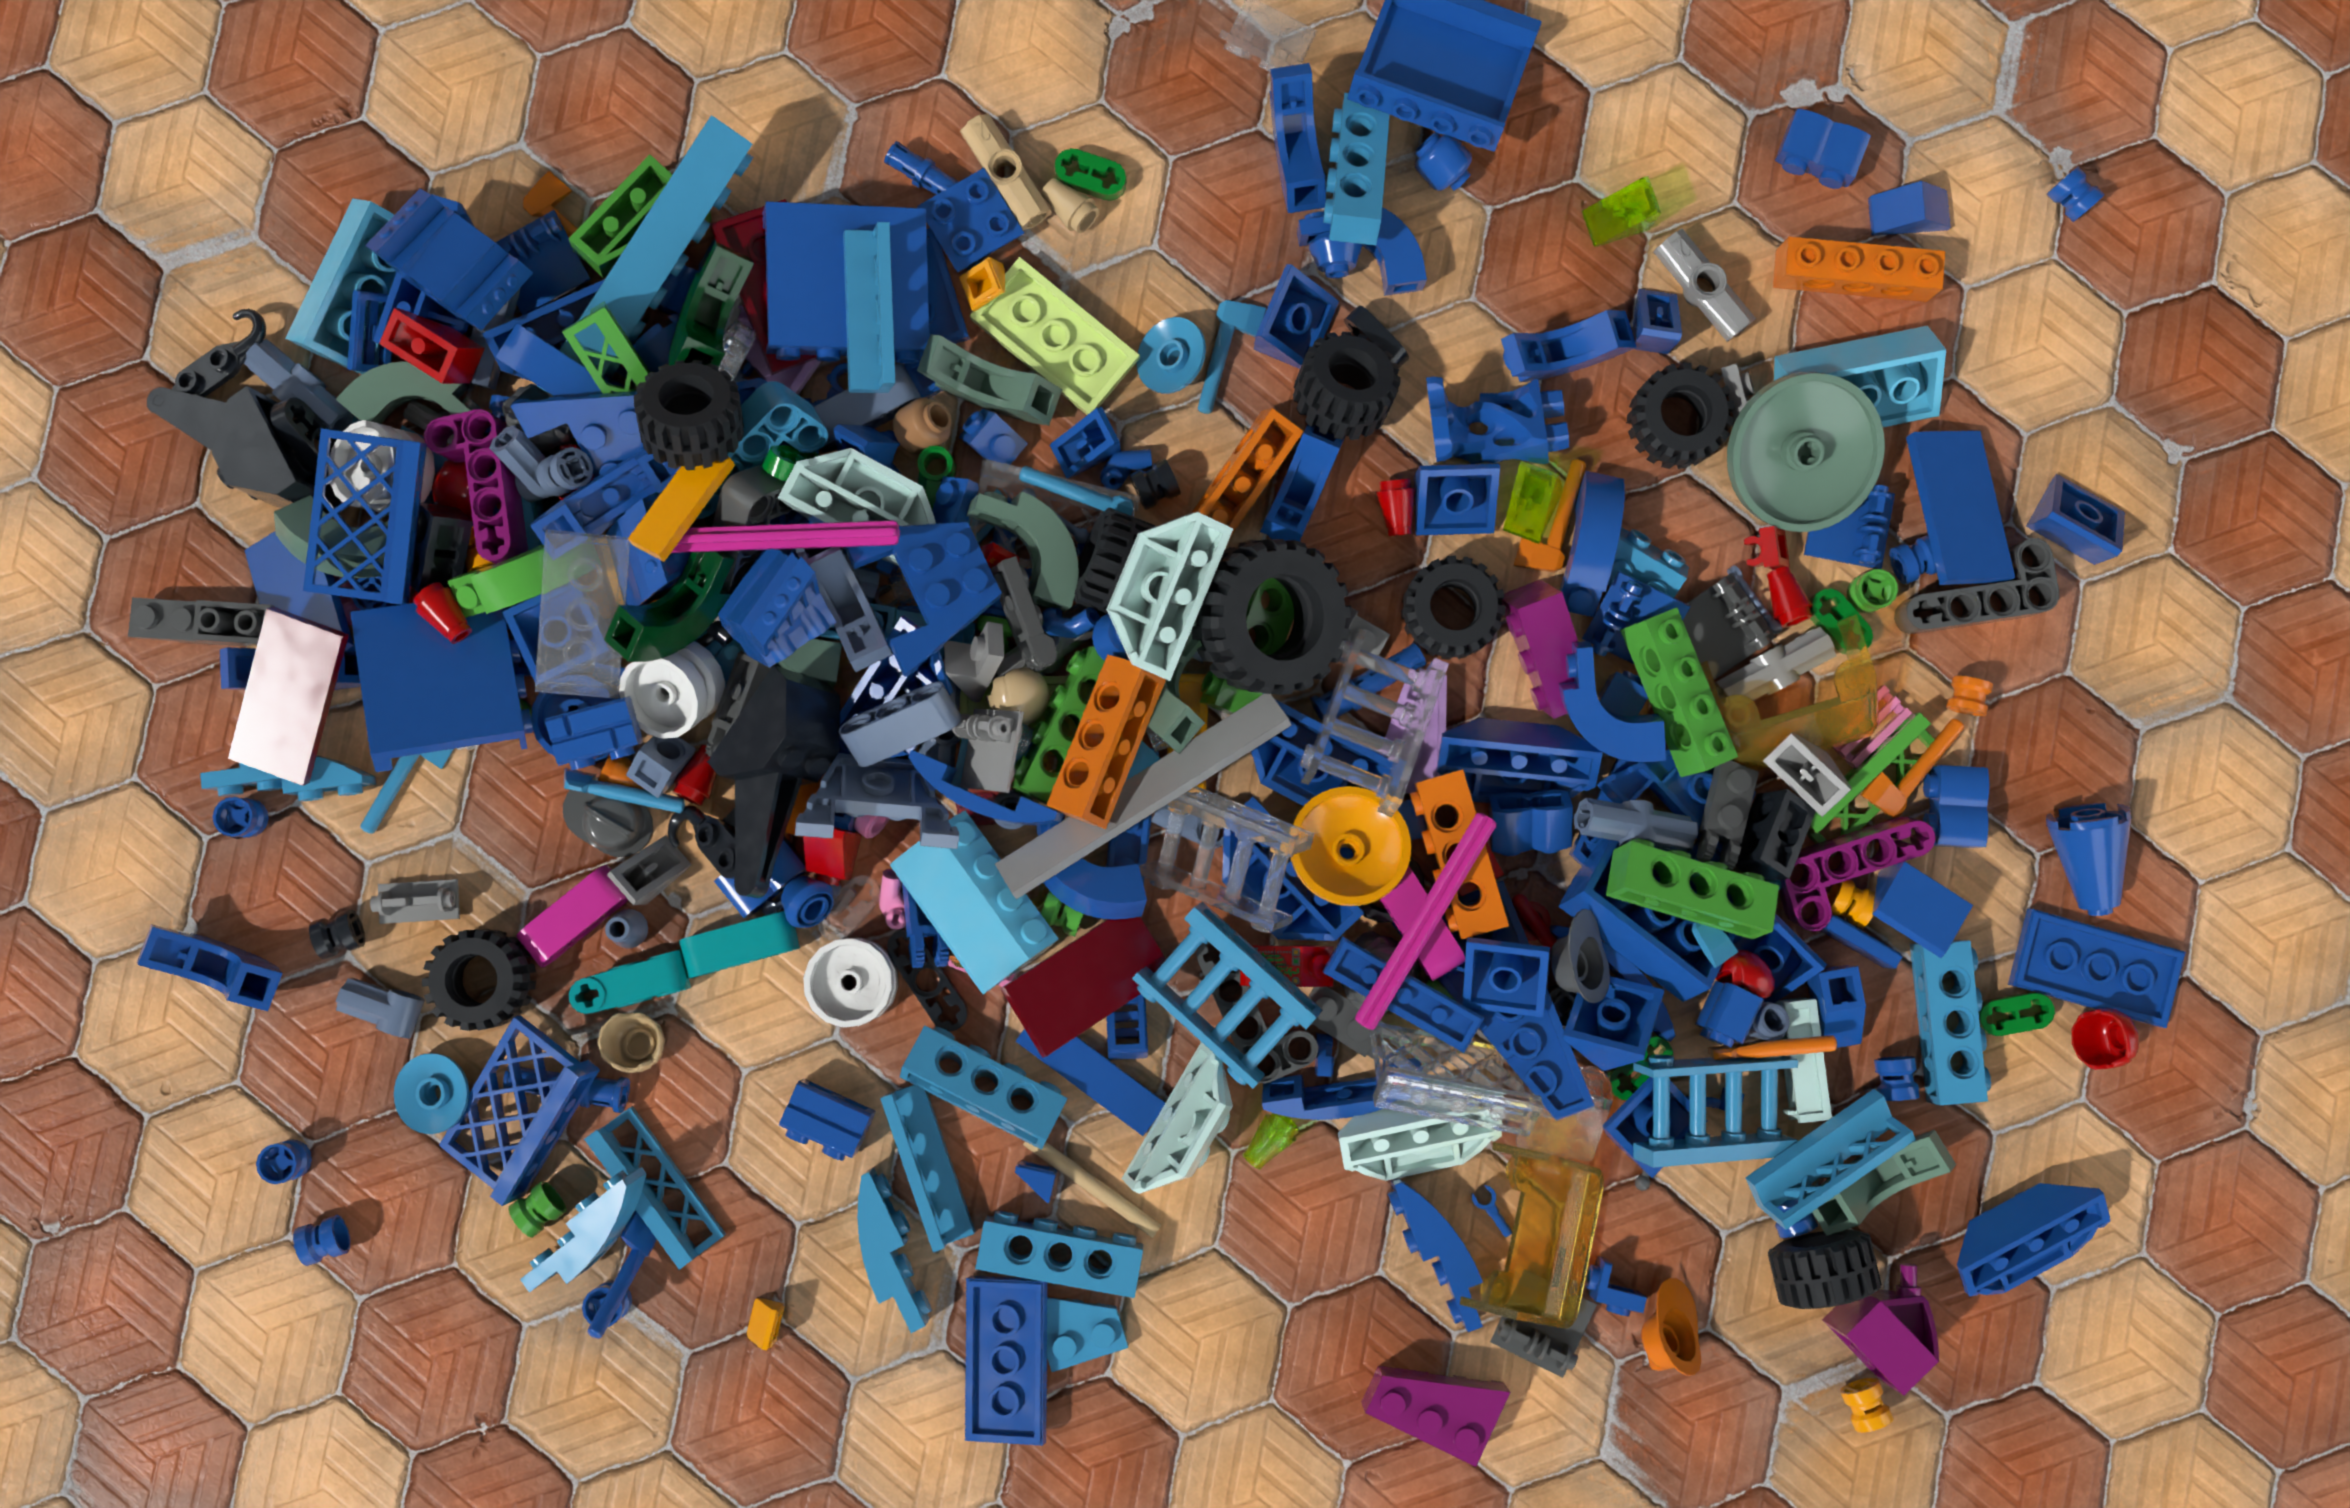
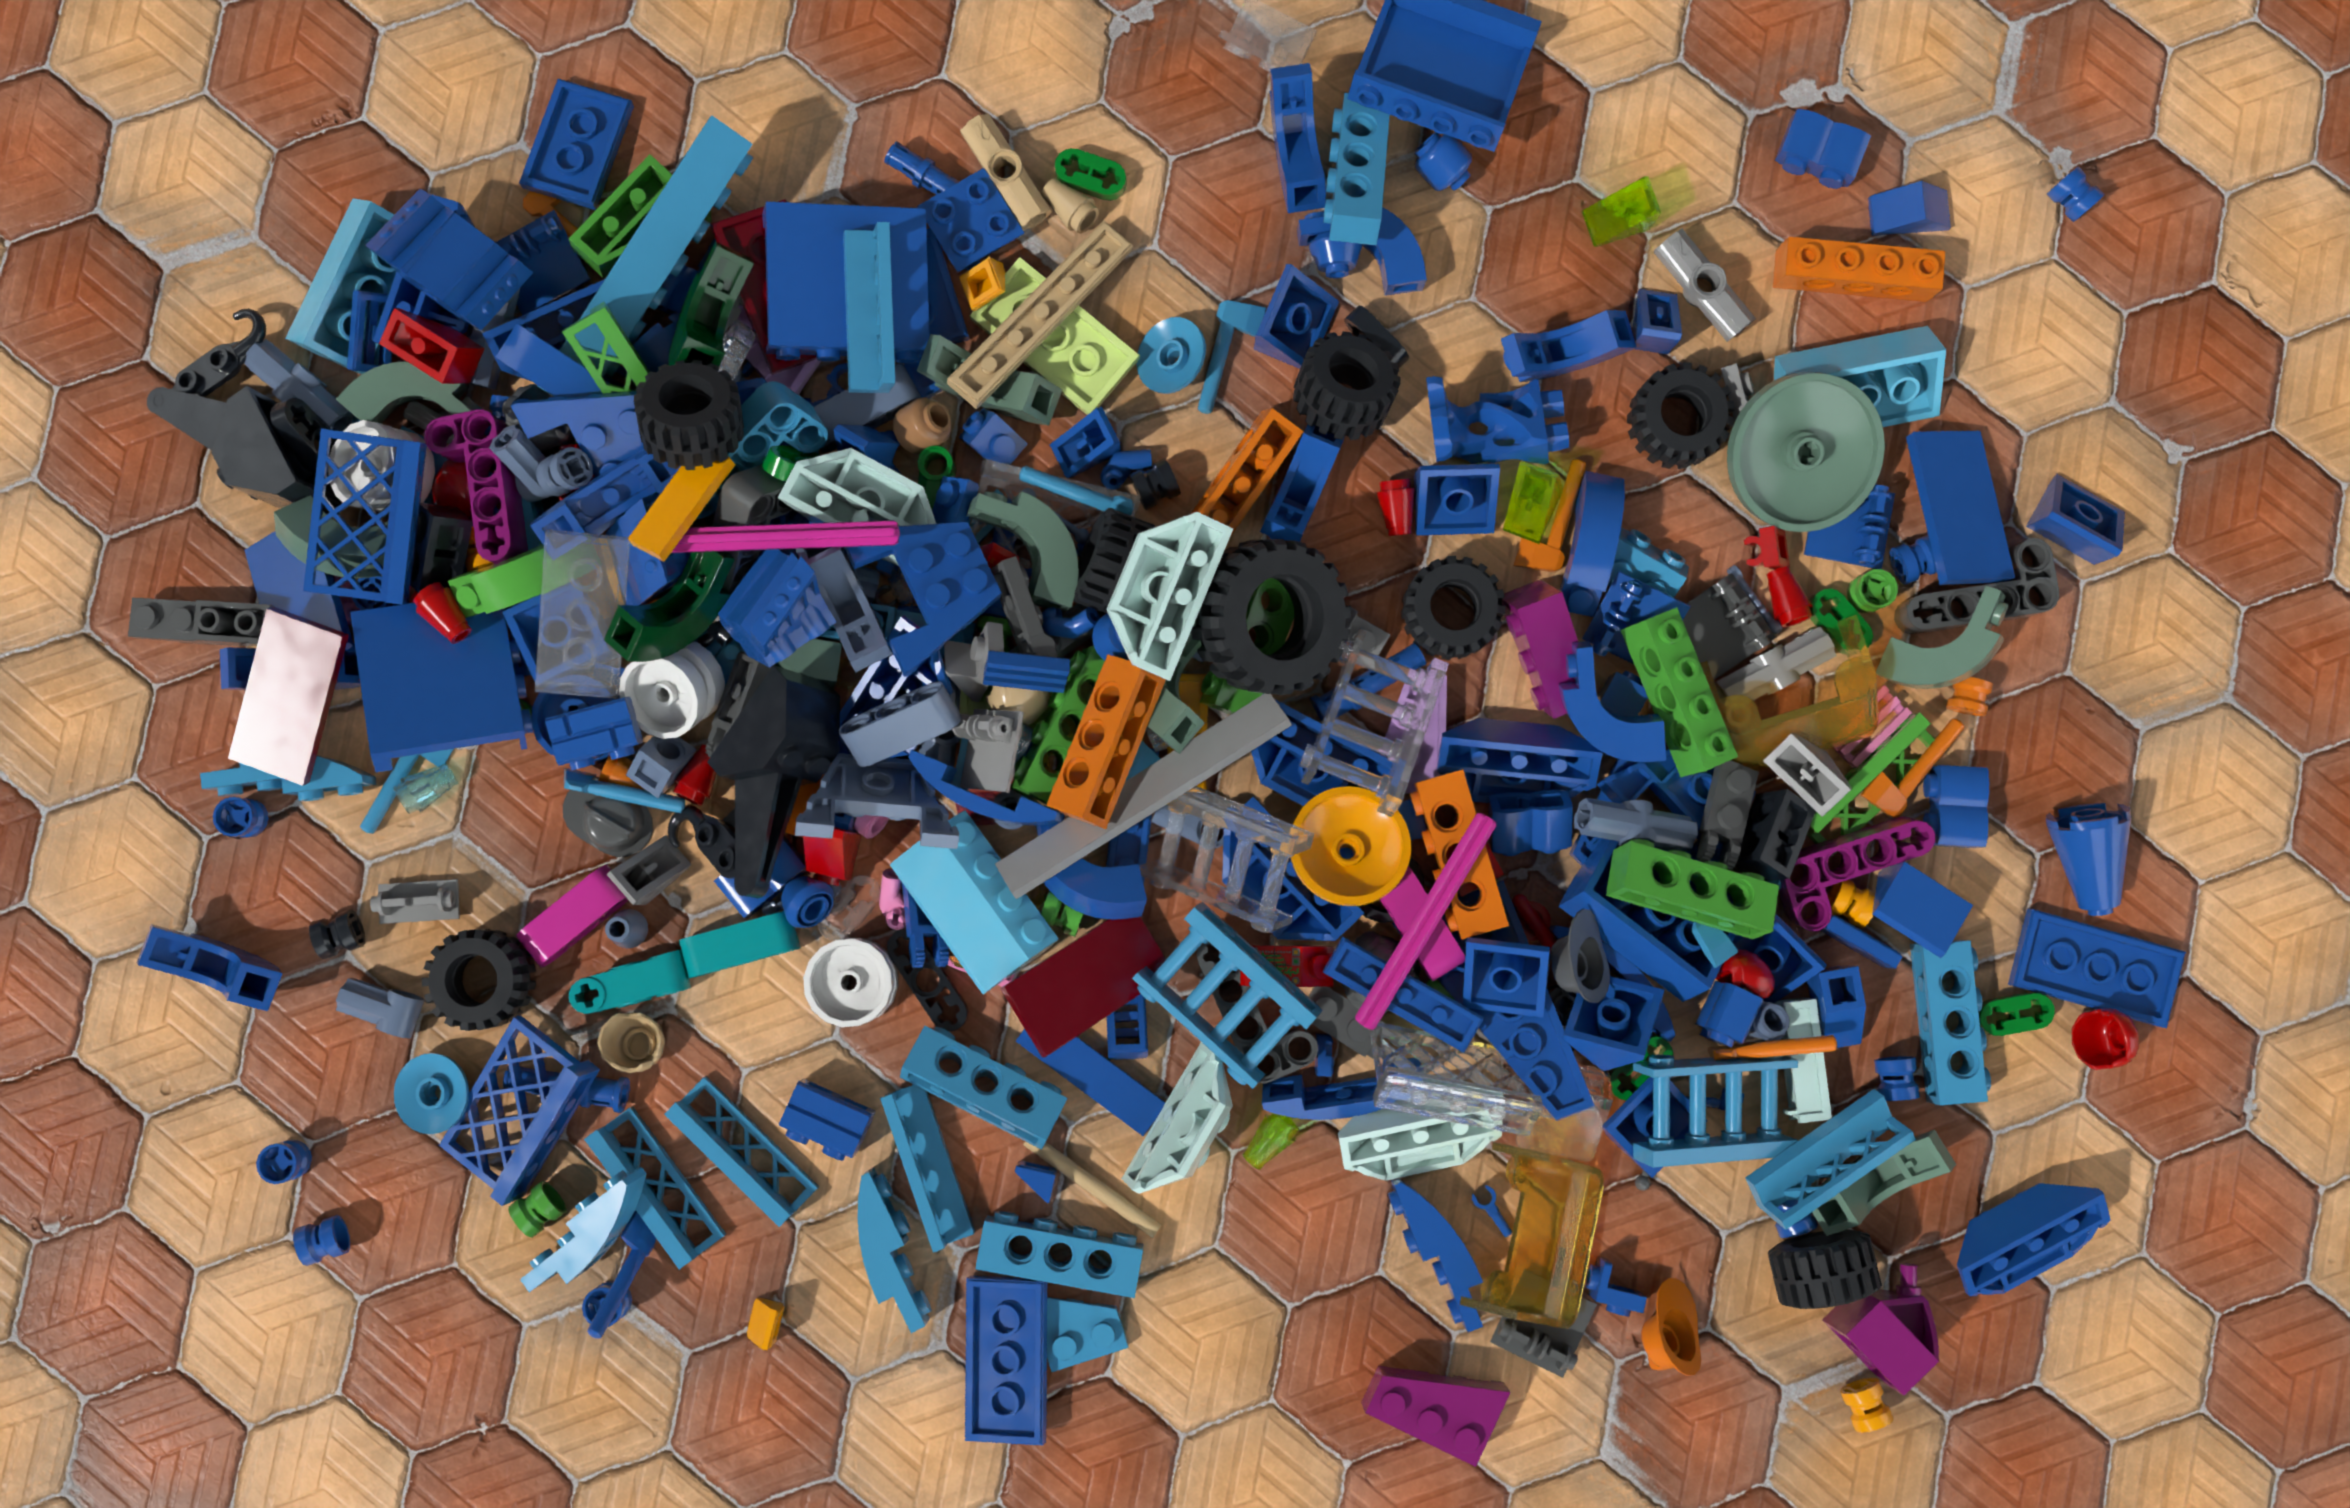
none -> clear light blue cone [393,763,458,814]
none -> blue tile [519,79,634,210]
none -> dark azure fence [664,1076,819,1227]
none -> tan tile [947,220,1133,409]
none -> blue tile [983,650,1070,693]
none -> sand green arch [1875,585,2008,689]

